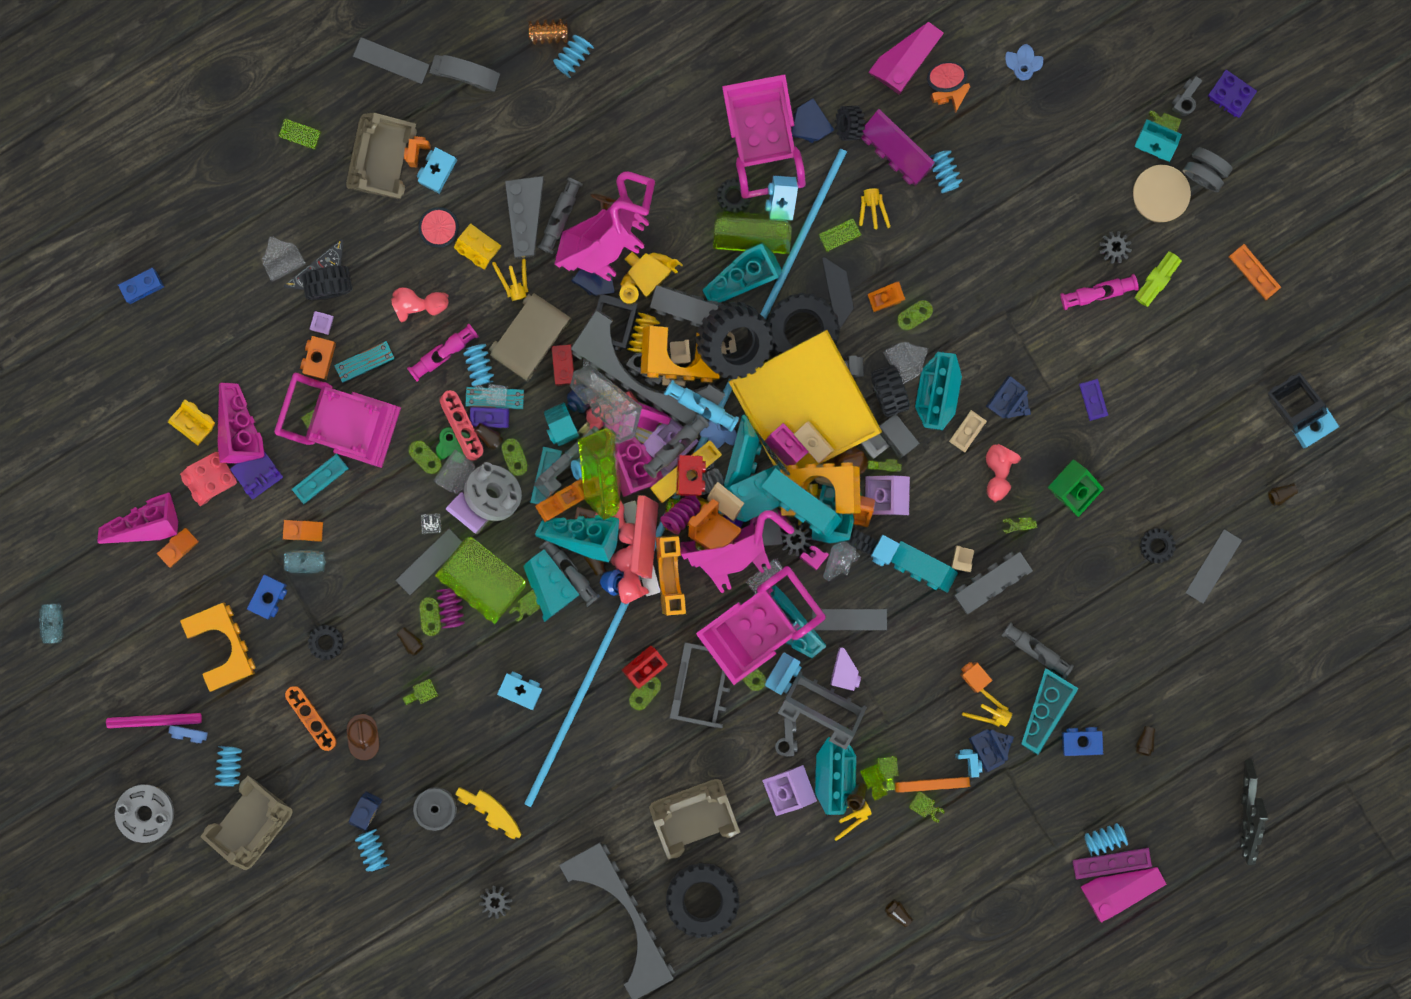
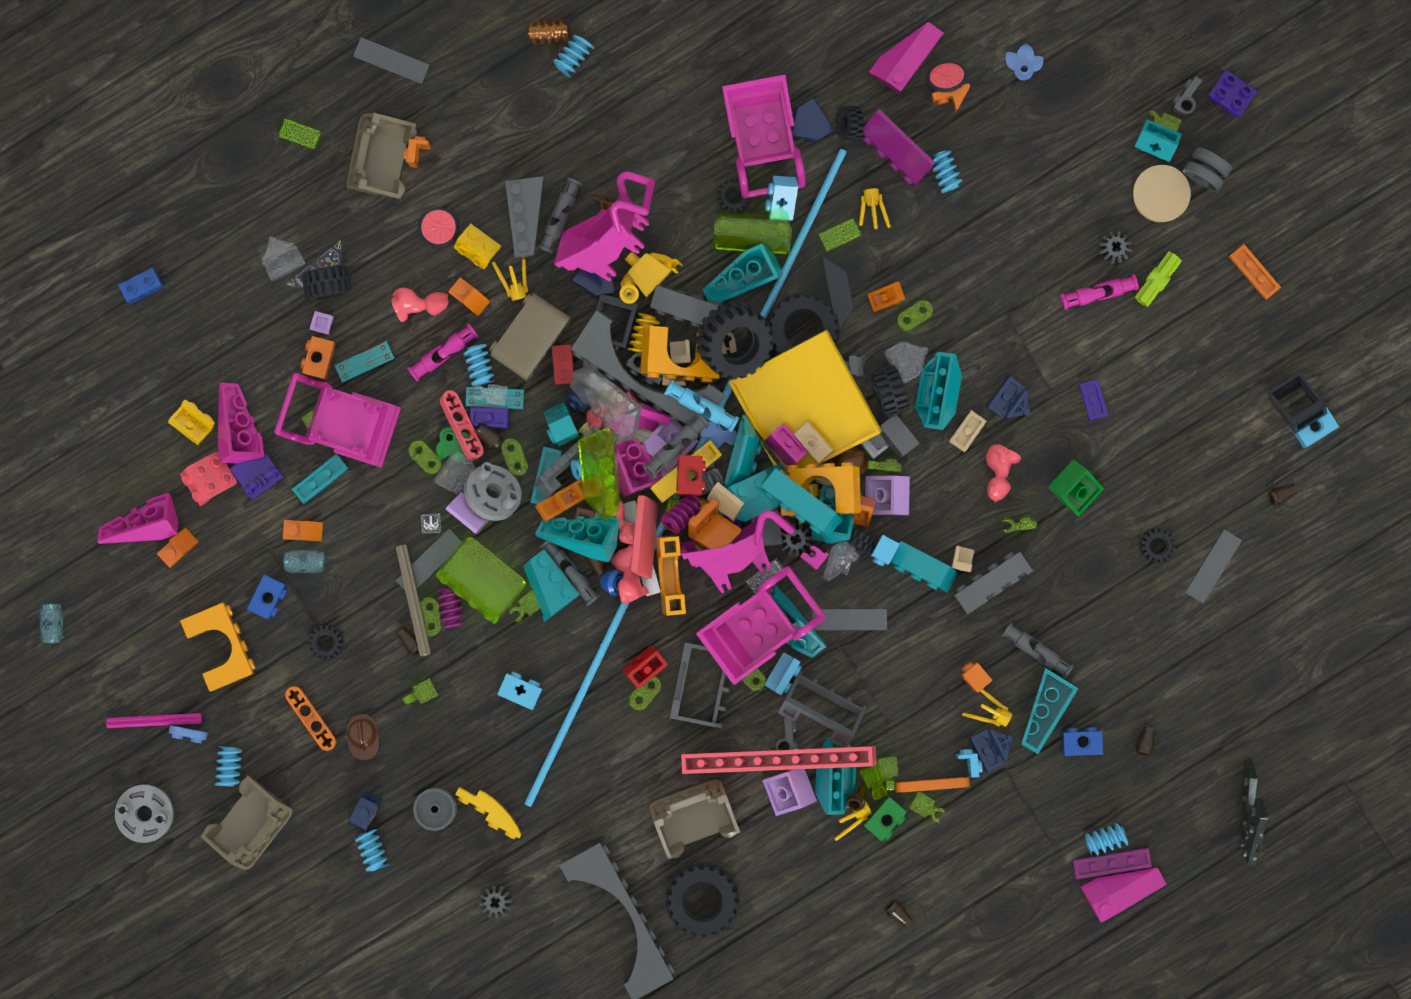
medium azure brick [417,147,457,194] -> none
dark grey arch [429,55,500,92] -> none
lavender slope [830,647,861,691] -> none
none -> dark tan axle [396,545,431,656]
none -> orange slope [448,277,490,316]
none -> coral brick [681,746,877,774]
none -> green brick [864,796,907,841]

